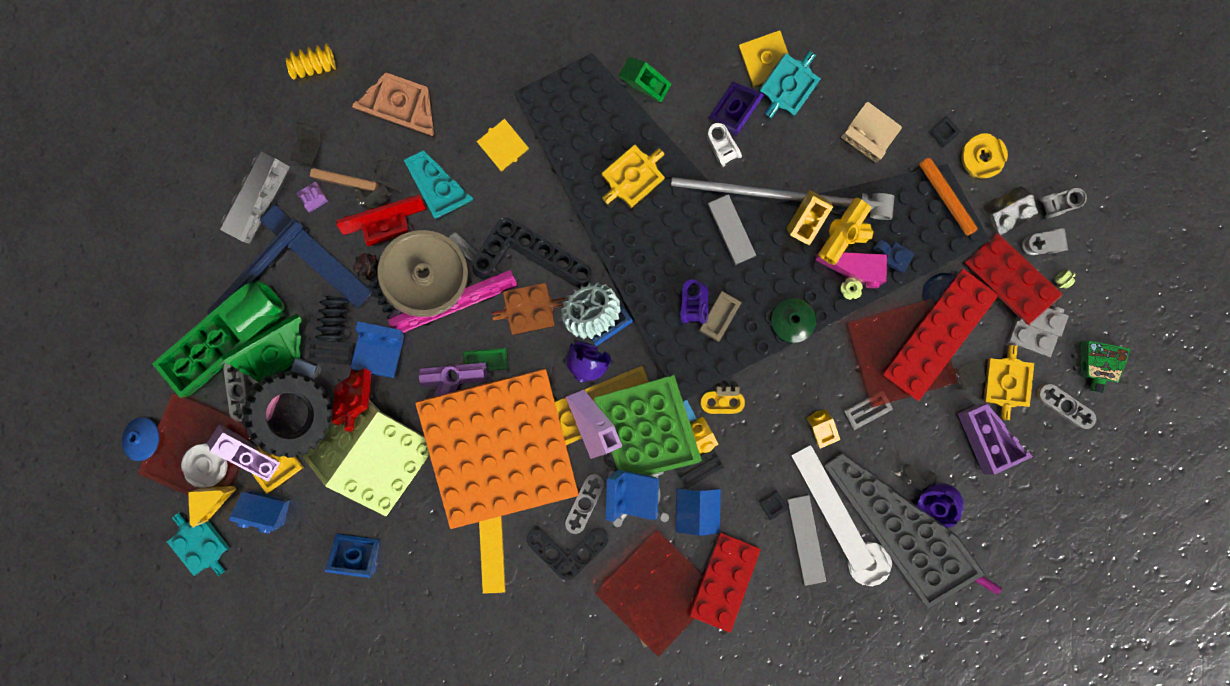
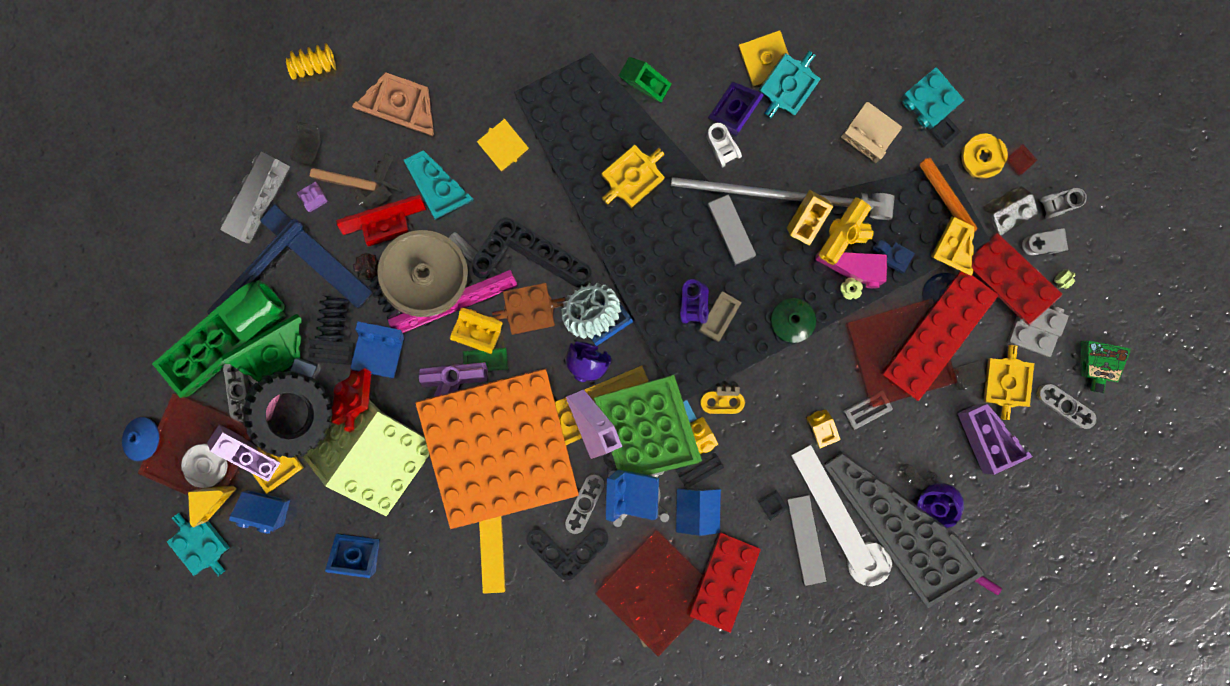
none -> yellow bracket [450,308,502,354]
none -> teal plate [901,67,964,130]
none -> yellow wing [931,216,974,276]
none -> clear red tile [1006,144,1037,176]

